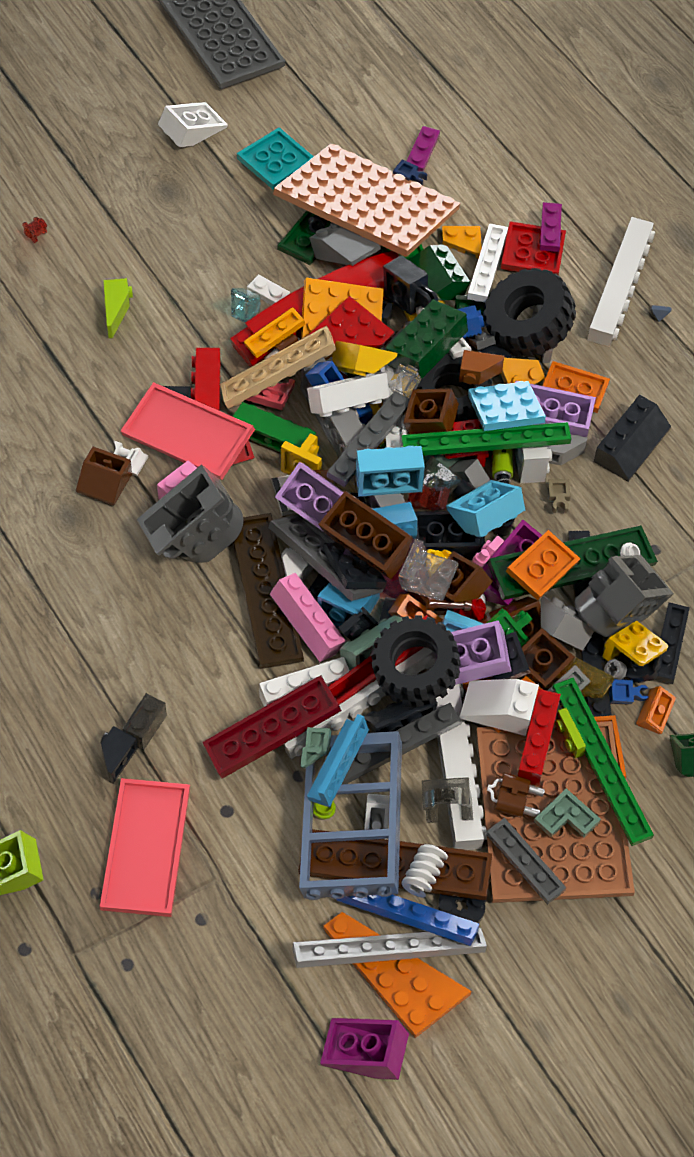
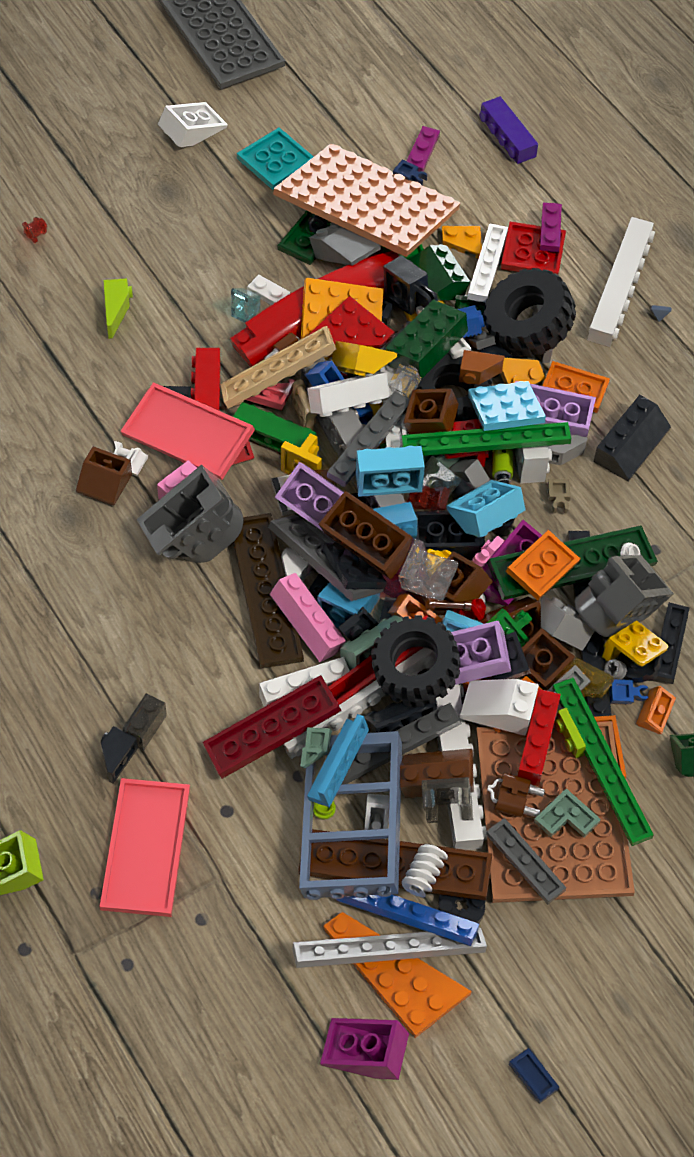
light orange plate [244,307,306,358] -> none
none -> tan plate [292,380,317,431]
none -> reddish brown slope [400,748,474,798]
none -> dark purple brick [479,96,538,164]
none -> dark blue tile [509,1048,560,1104]

